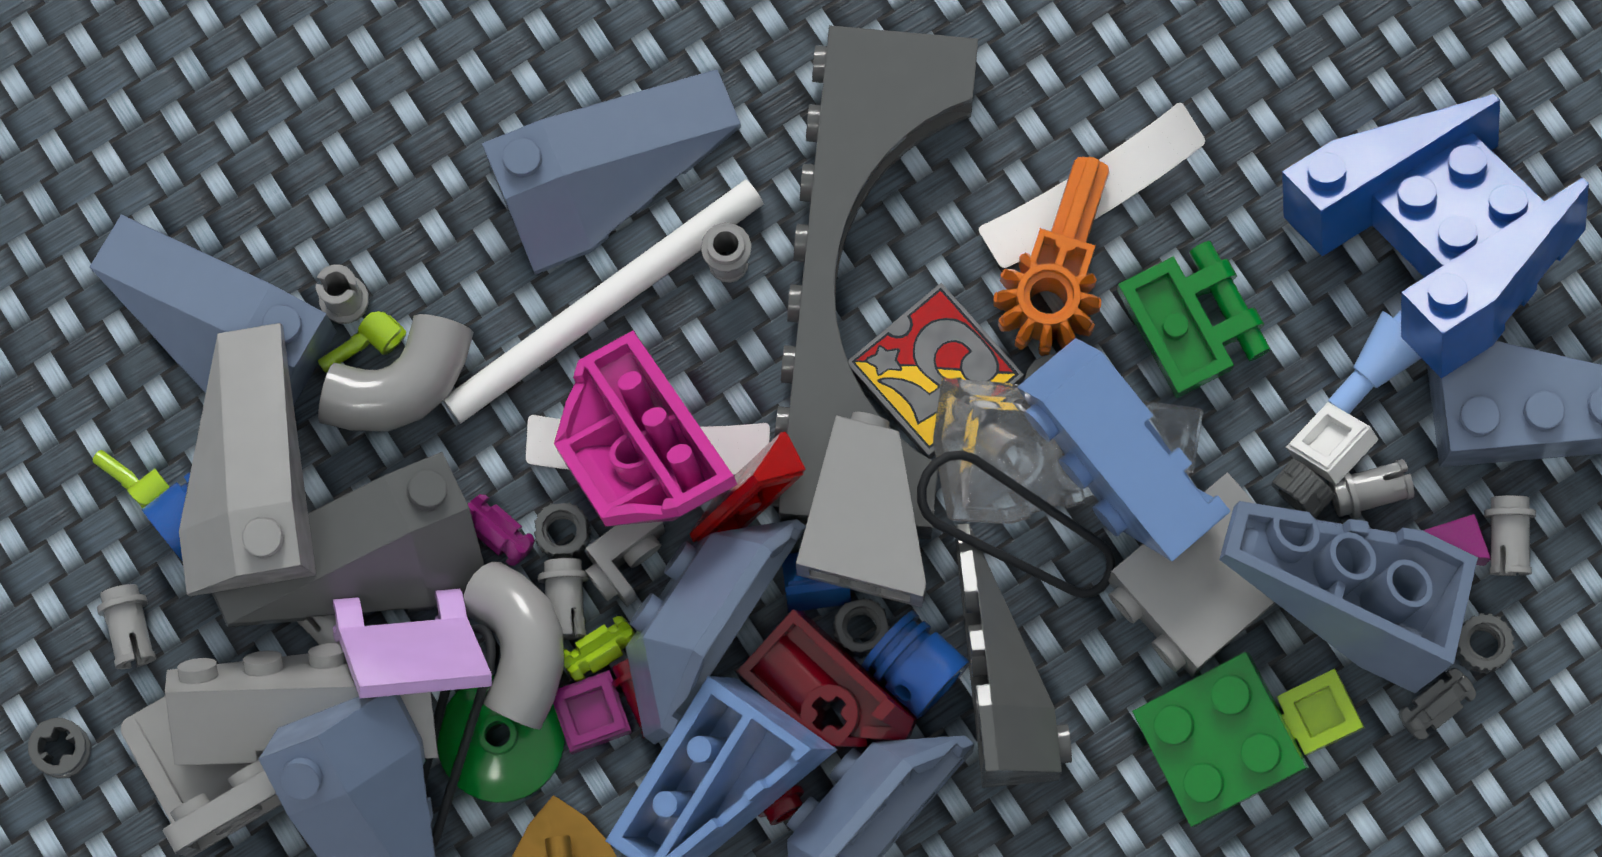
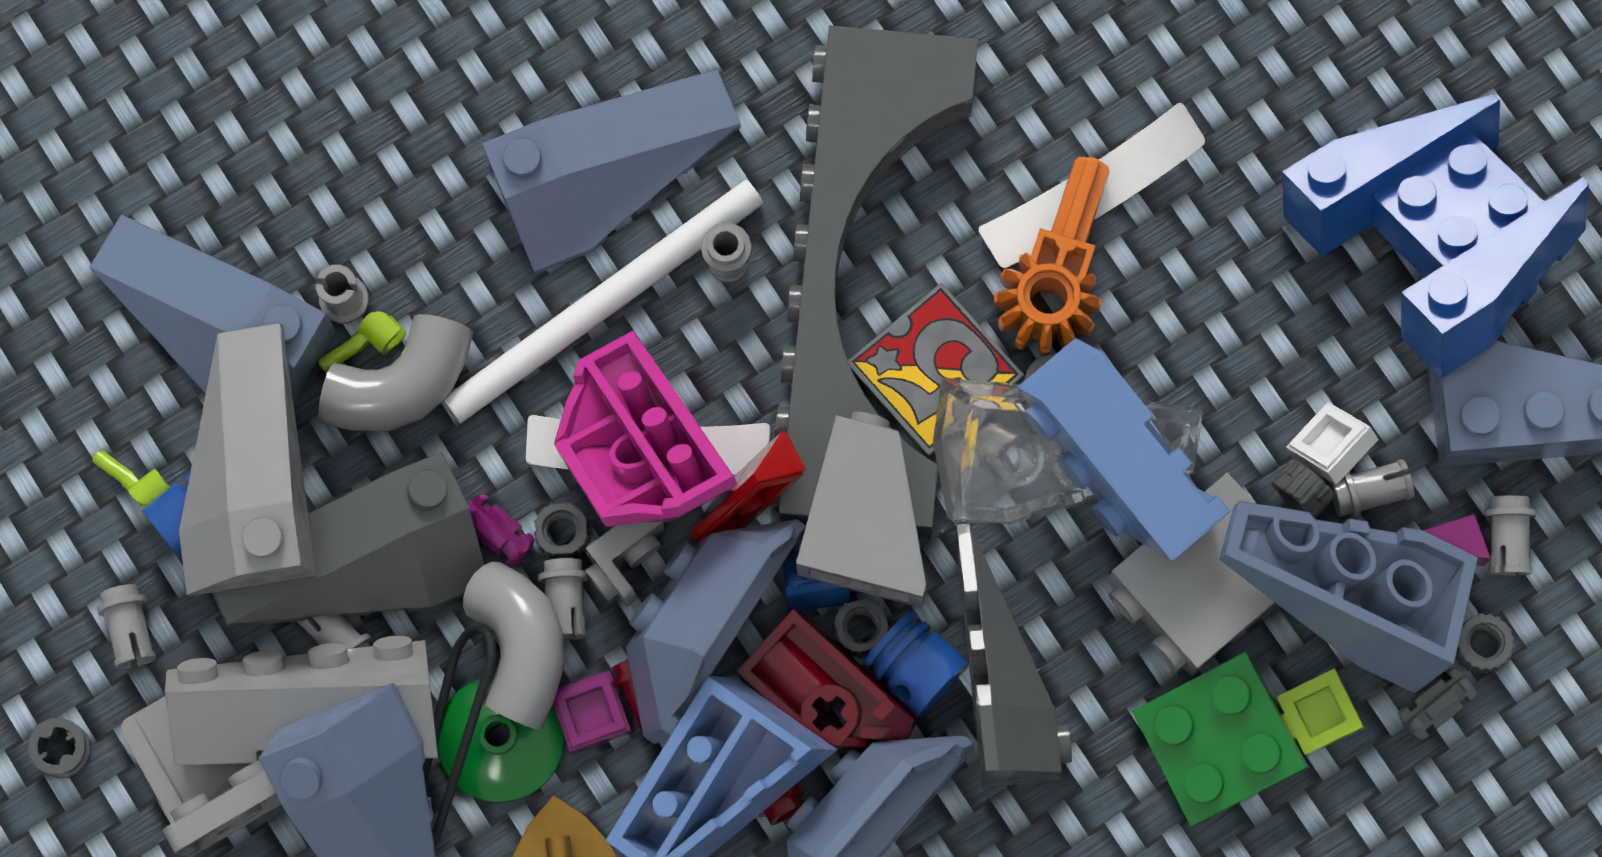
lavender flag [333,589,492,699] -> none
lime piece [564,616,635,682] -> none
black piece [917,450,1116,598] -> none
green plate [1117,241,1271,399] -> none
light blue cone [1328,310,1422,414] -> none

